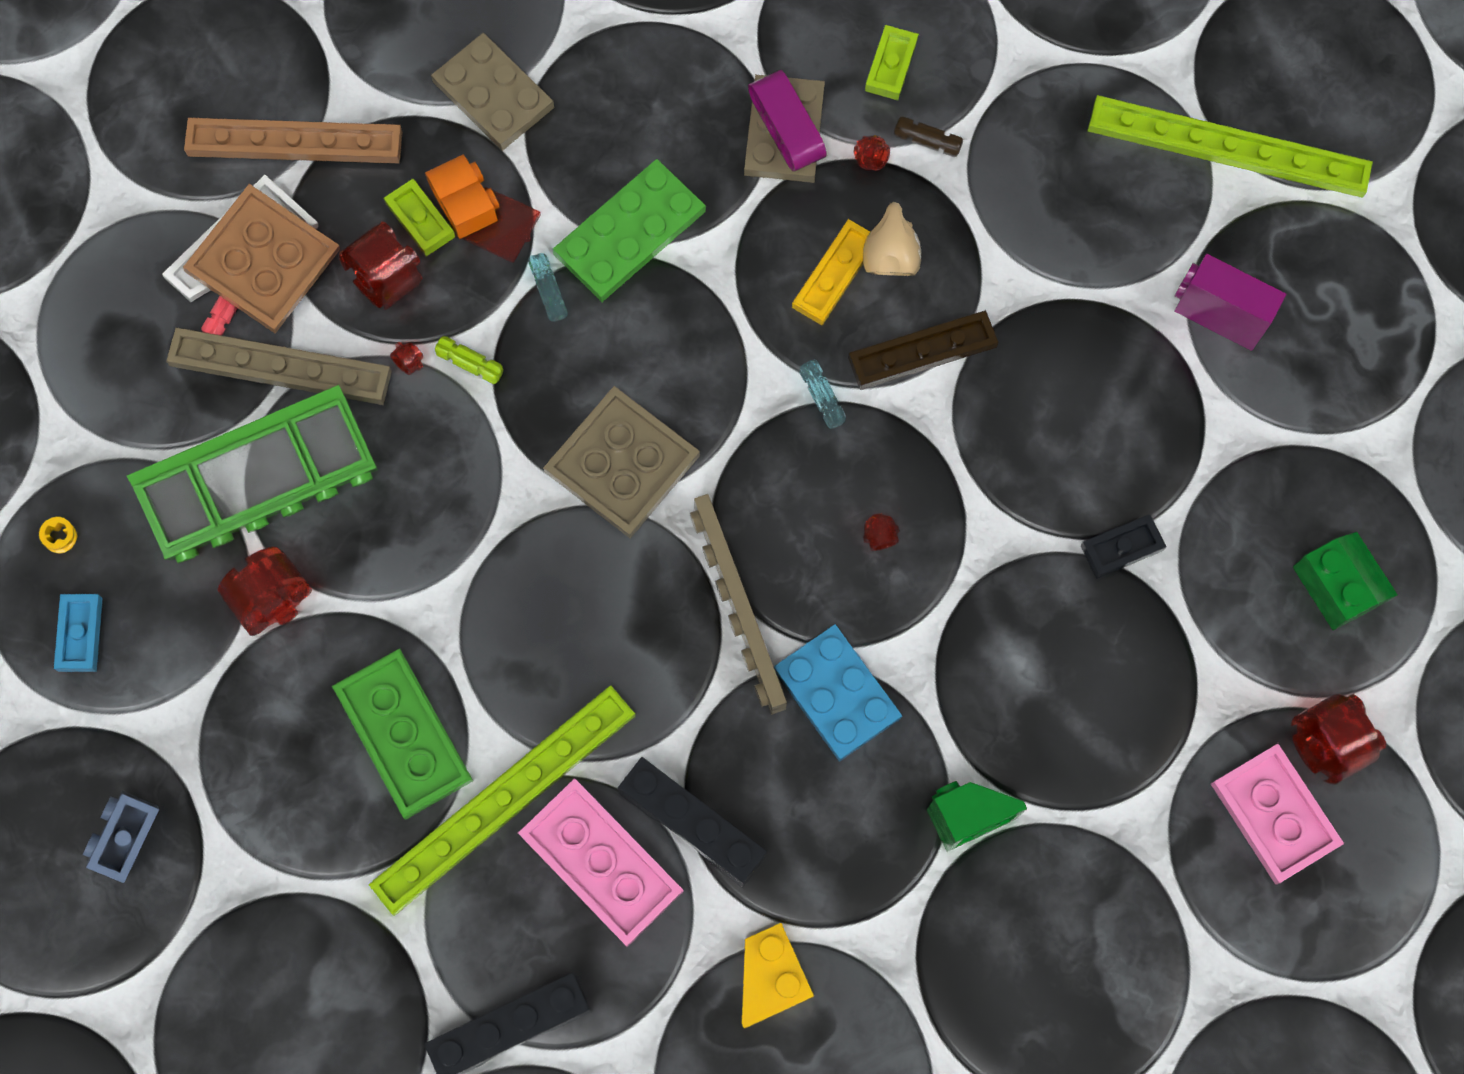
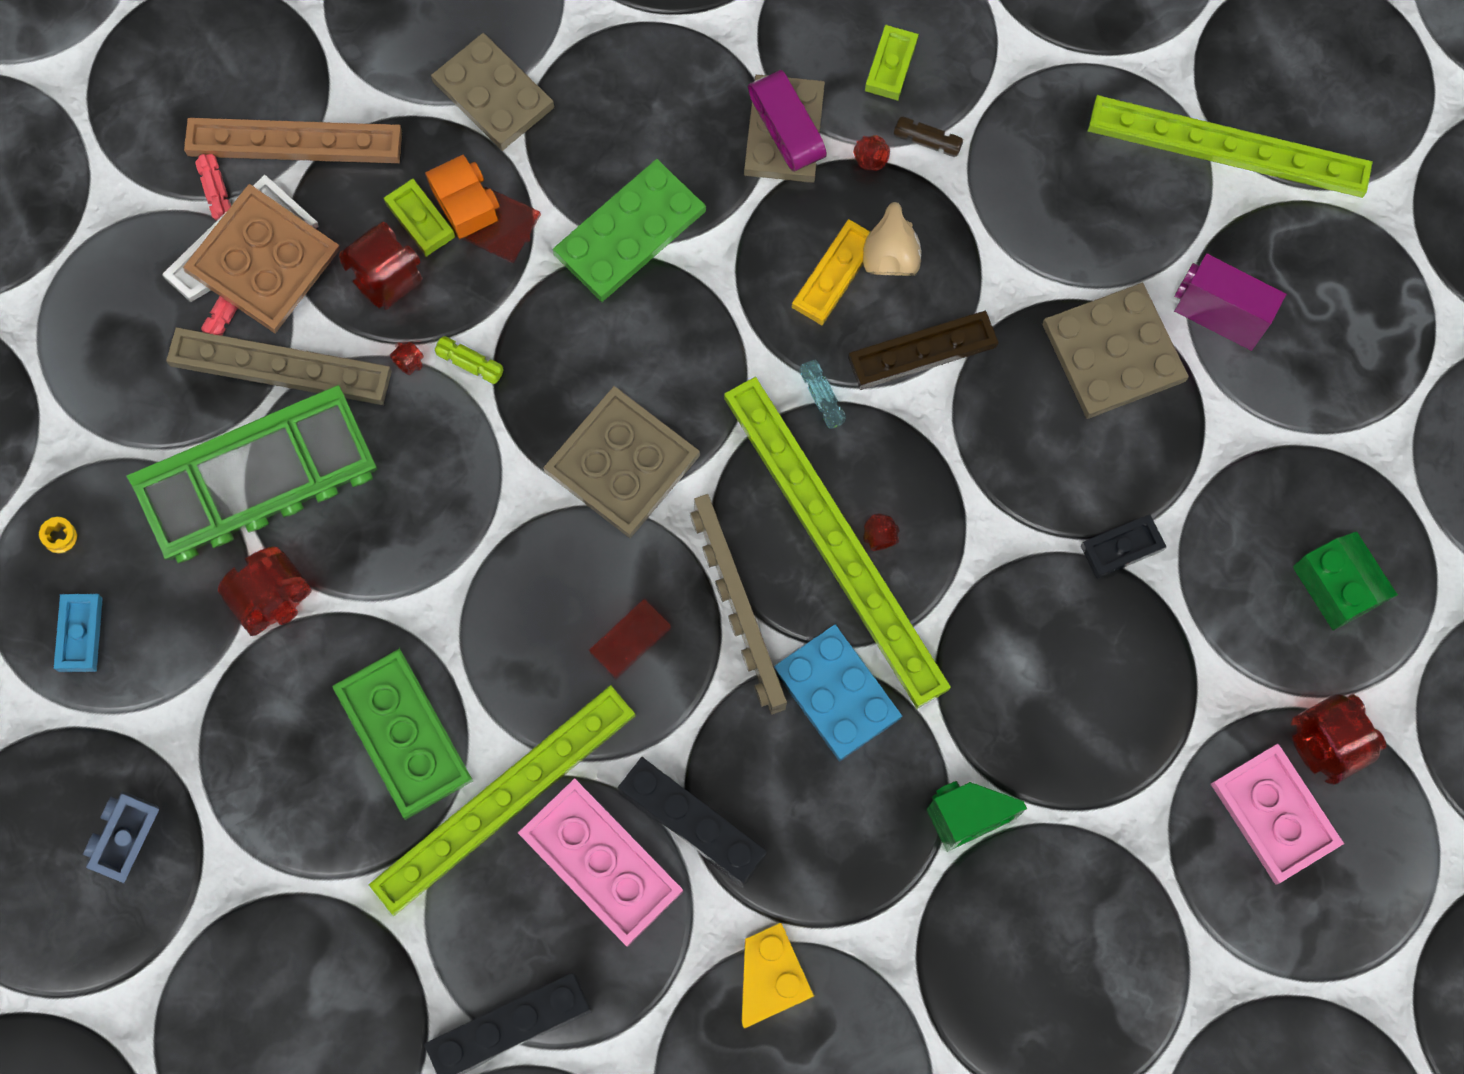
clear light blue axle [528,253,568,322] -> none
none -> coral axle [195,154,231,221]
none -> clear red plate [589,599,671,680]
none -> lime plate [724,376,951,709]
none -> dark tan plate [1042,282,1189,419]

